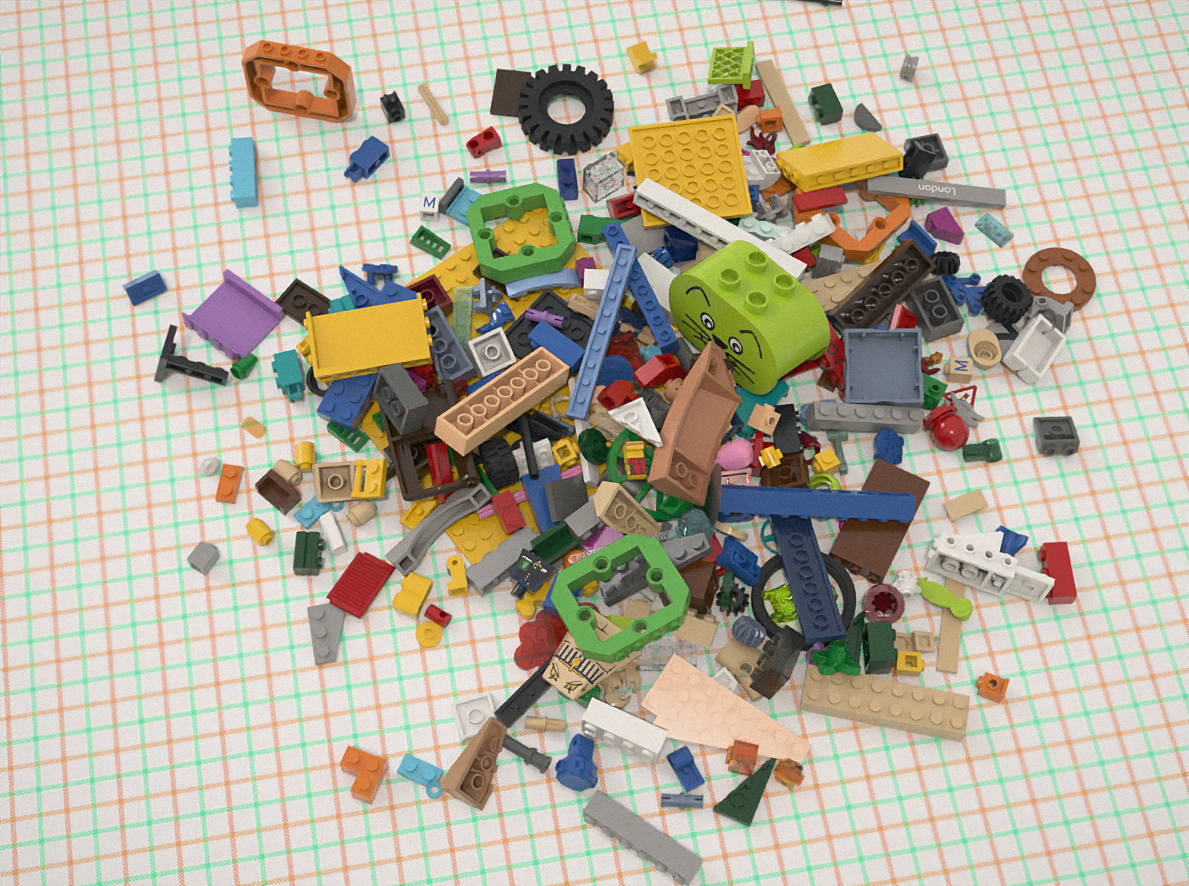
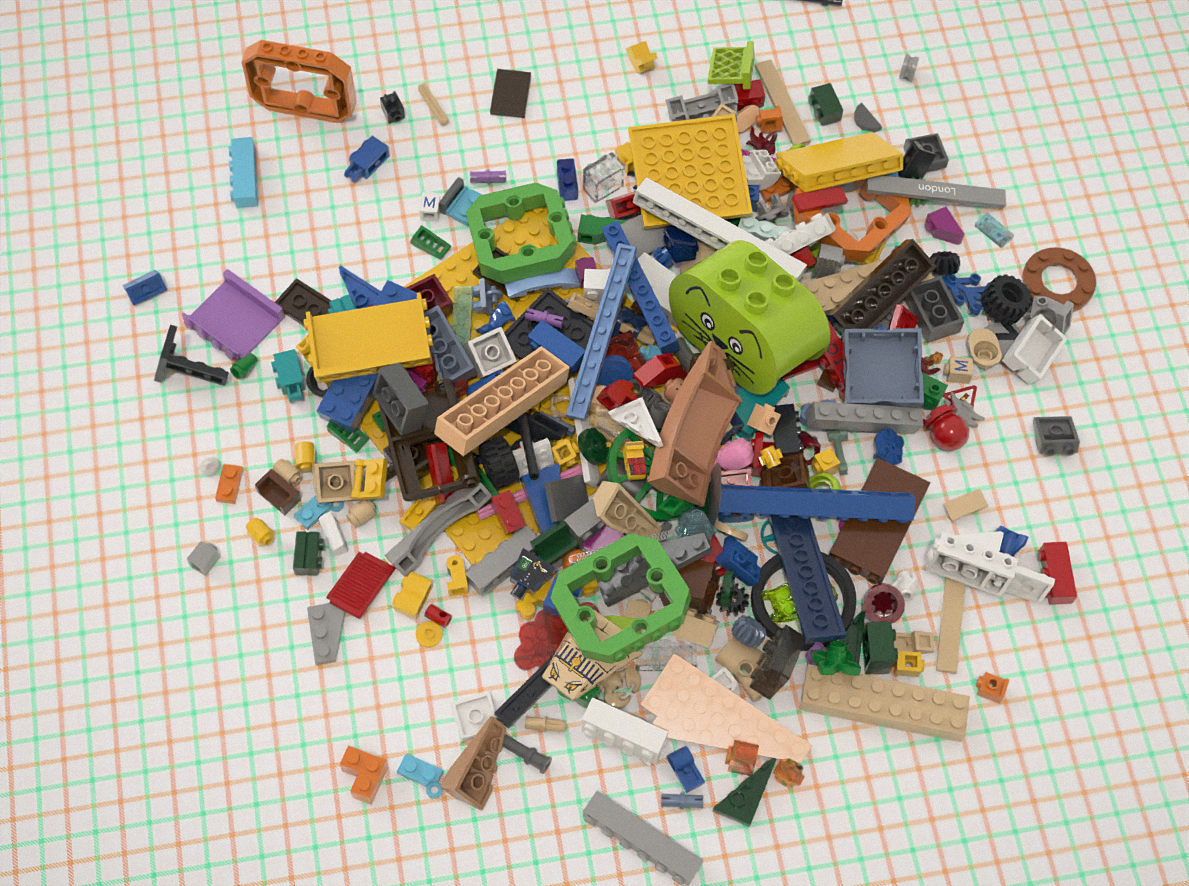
clear orange piece [242,416,267,439] -> none
blue plate [361,263,399,285] -> none
red leg [466,126,502,158] -> none
black tyre [518,64,614,155] -> none
blue piece [555,733,598,792] -> none
blue panel [896,220,937,258] -> none
lime brick [916,577,973,621] -> none
clear green piece [962,438,1003,463] -> none

